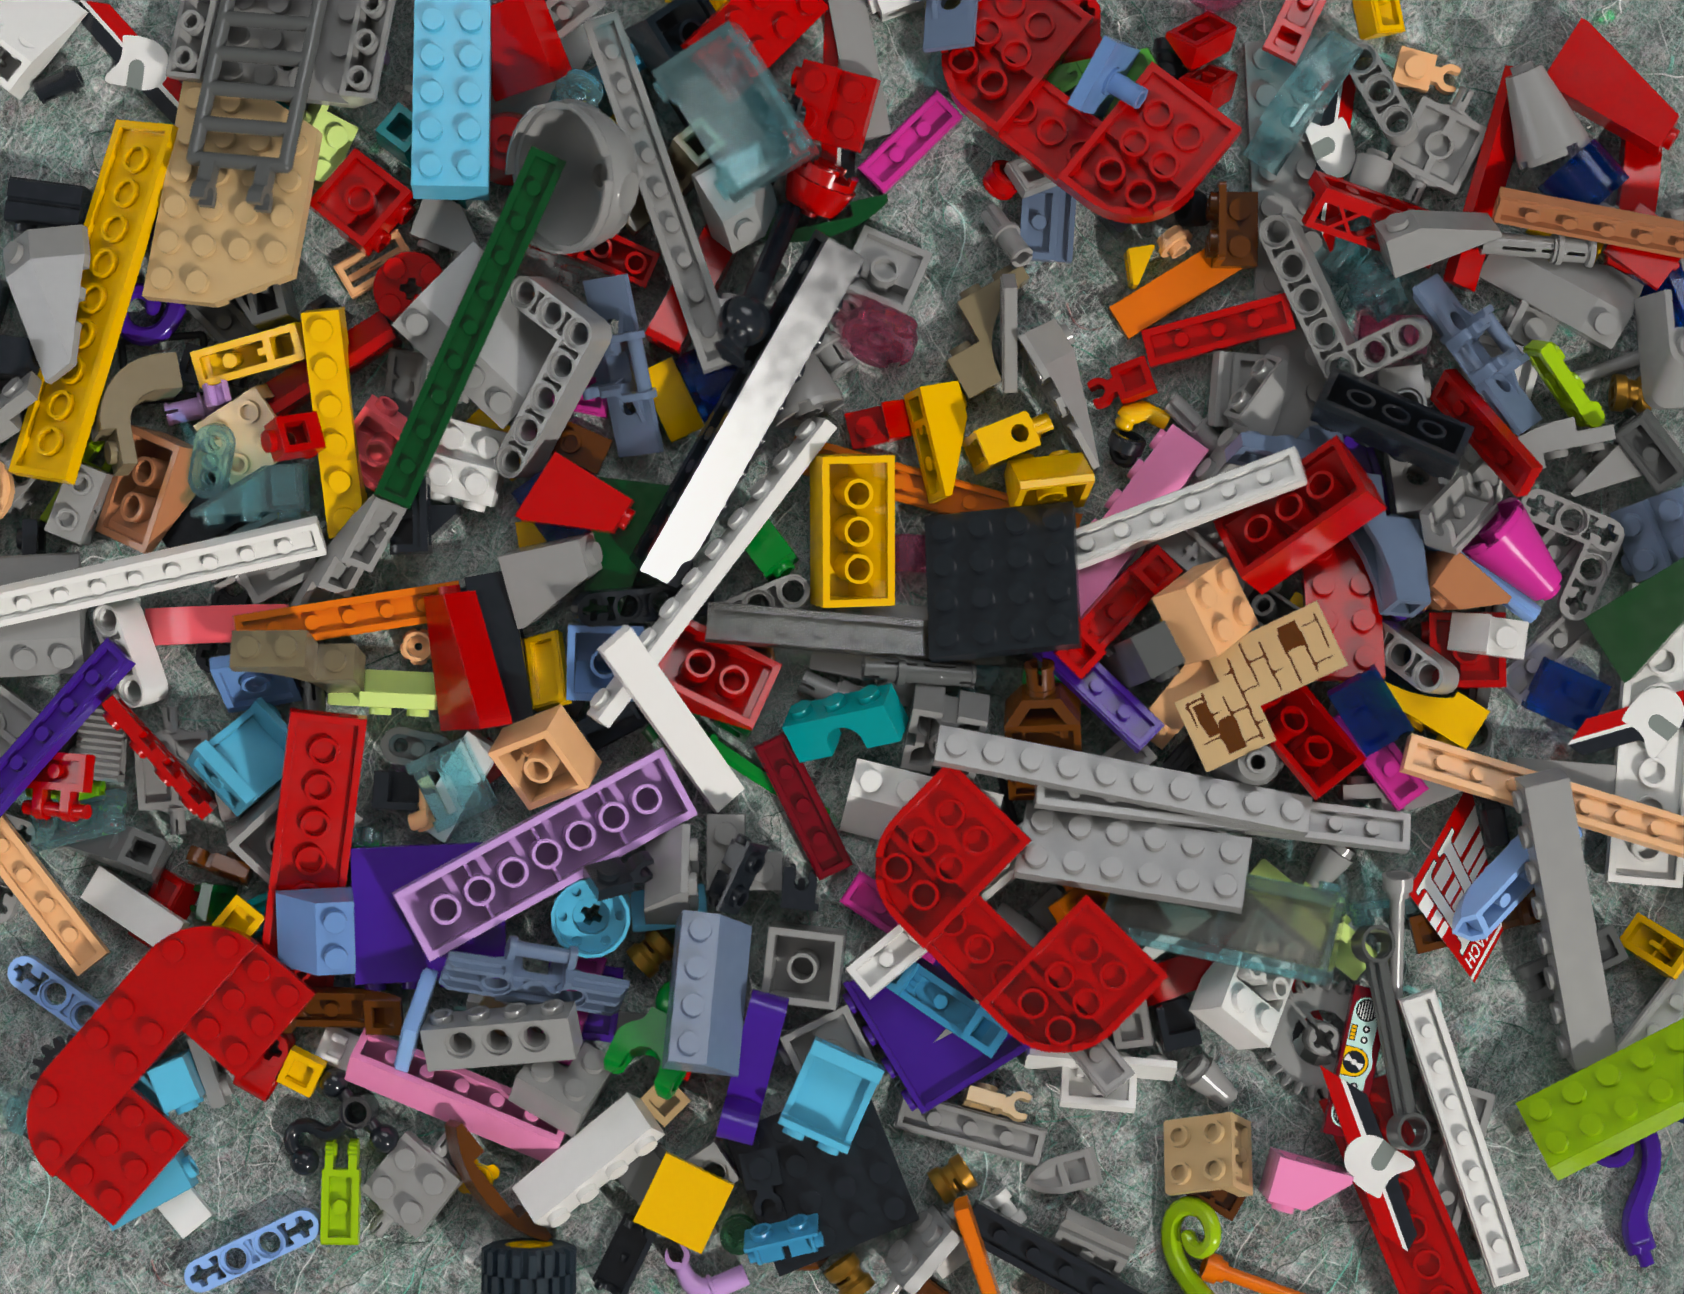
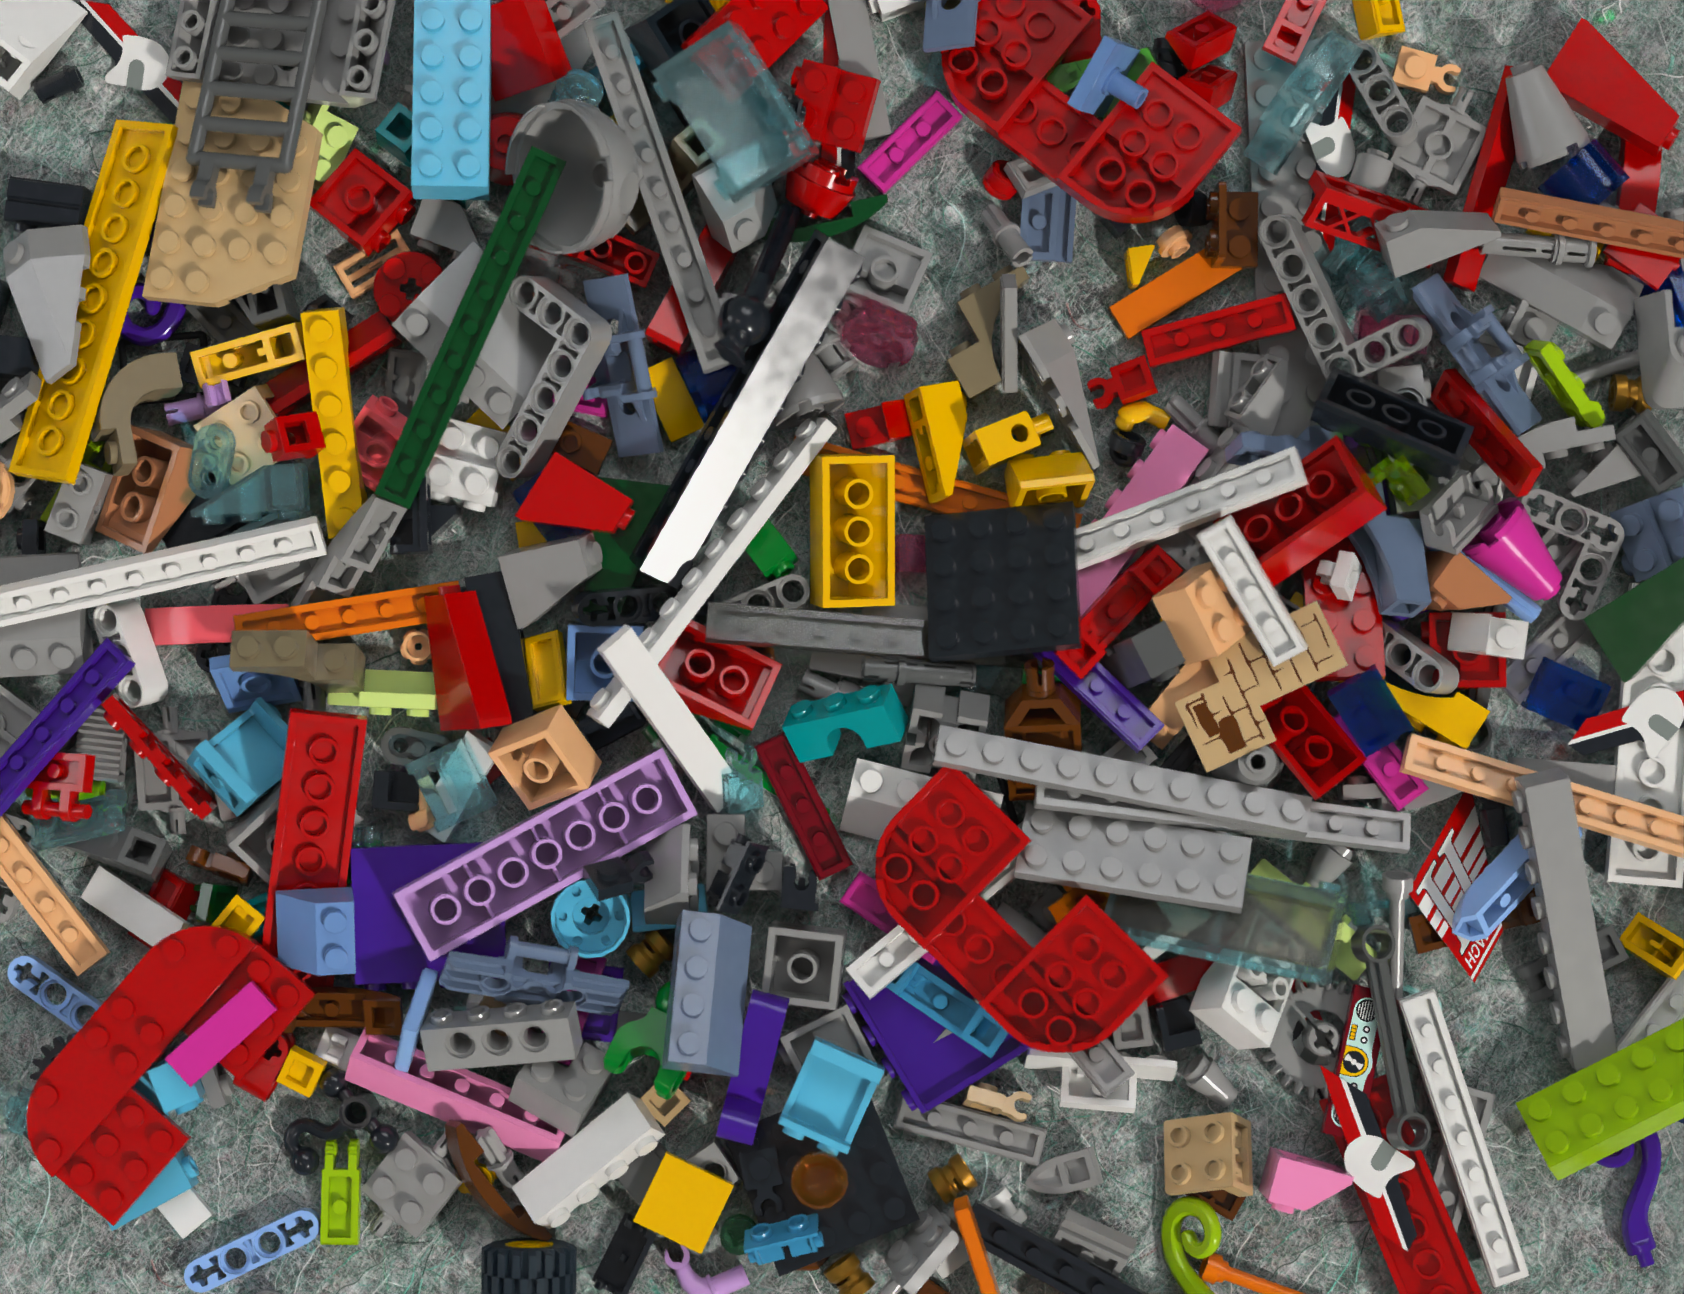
none -> dark pink tile [165,980,278,1087]
none -> light grey axle [475,1126,525,1192]
none -> clear light blue plate [722,744,764,814]
none -> clear orange hair [791,1151,848,1210]
none -> white tile [1197,515,1308,667]
none -> white tile [1316,550,1362,602]
none -> clear neon green bracket [1369,455,1431,506]

